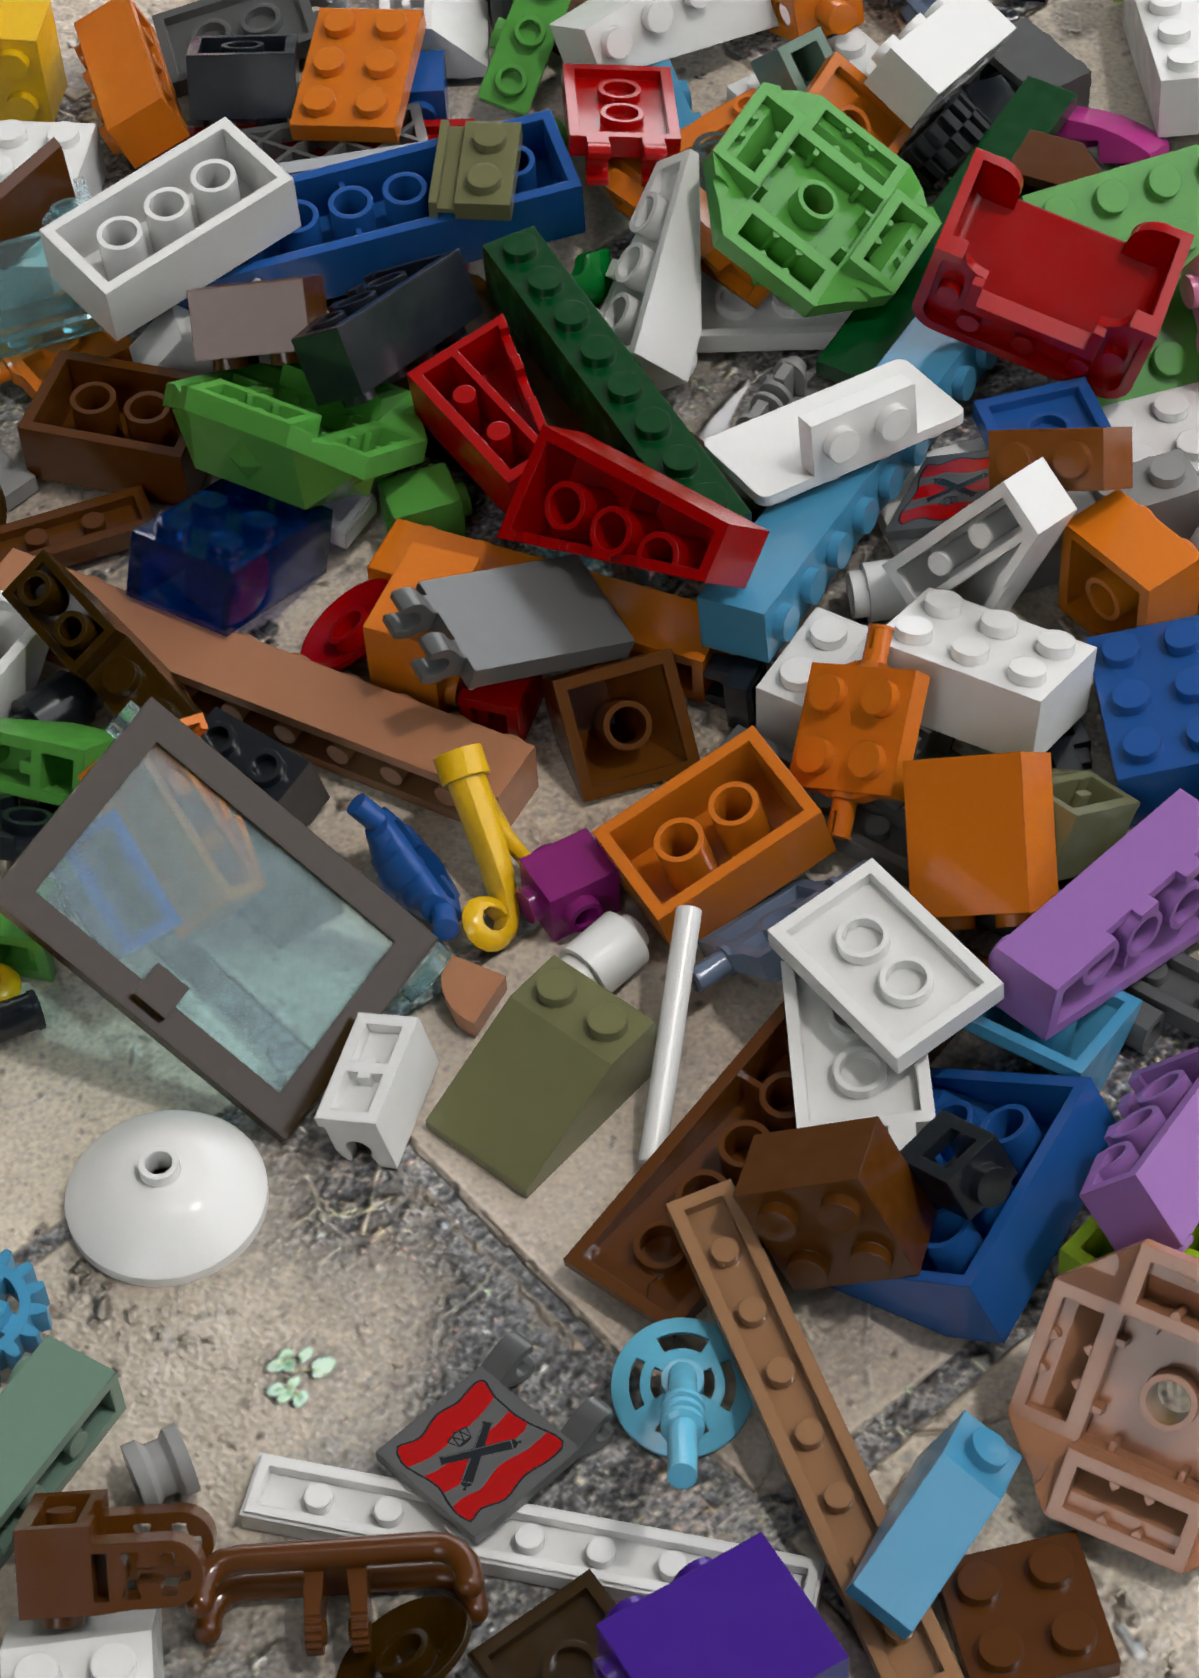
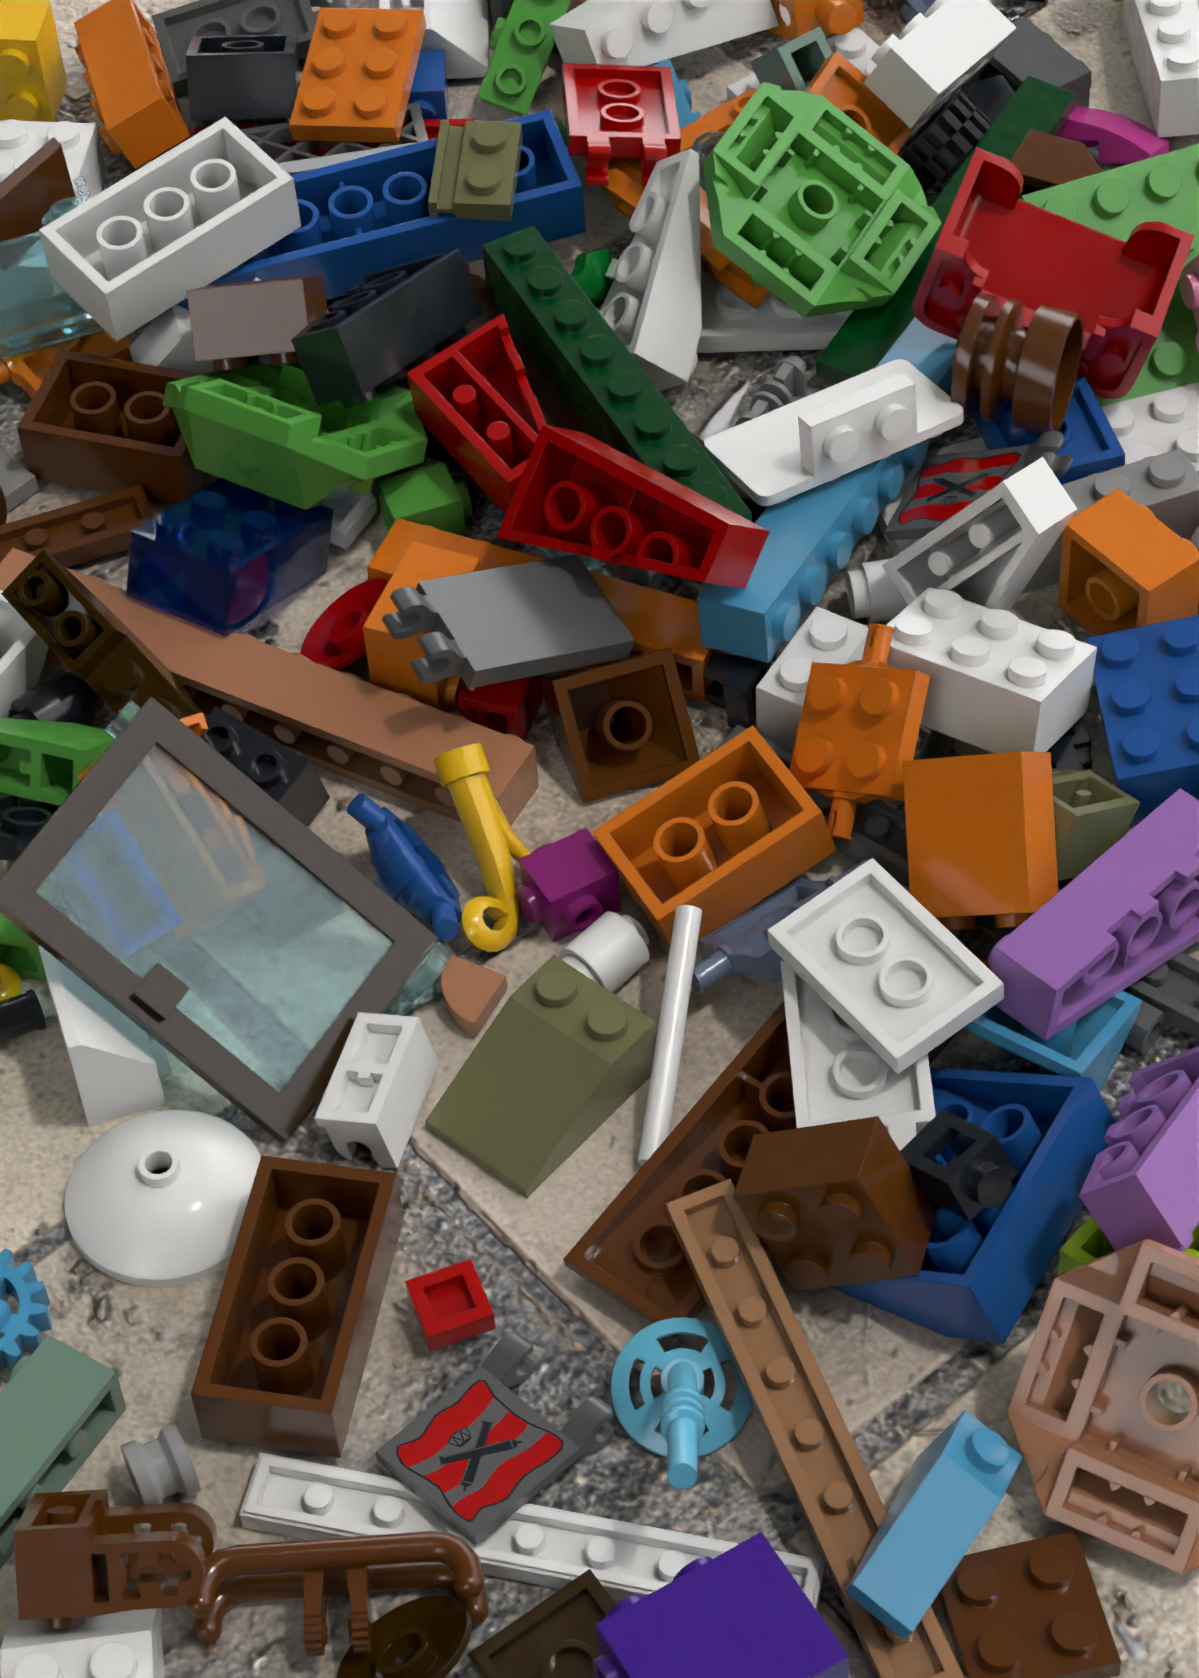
dark orange brick [988,426,1133,491] -> none
none -> white slope [38,946,172,1127]
none -> reddish brown brick [191,1155,404,1458]
none -> red plate [405,1259,496,1352]
none -> reddish brown wheel [951,293,1084,433]

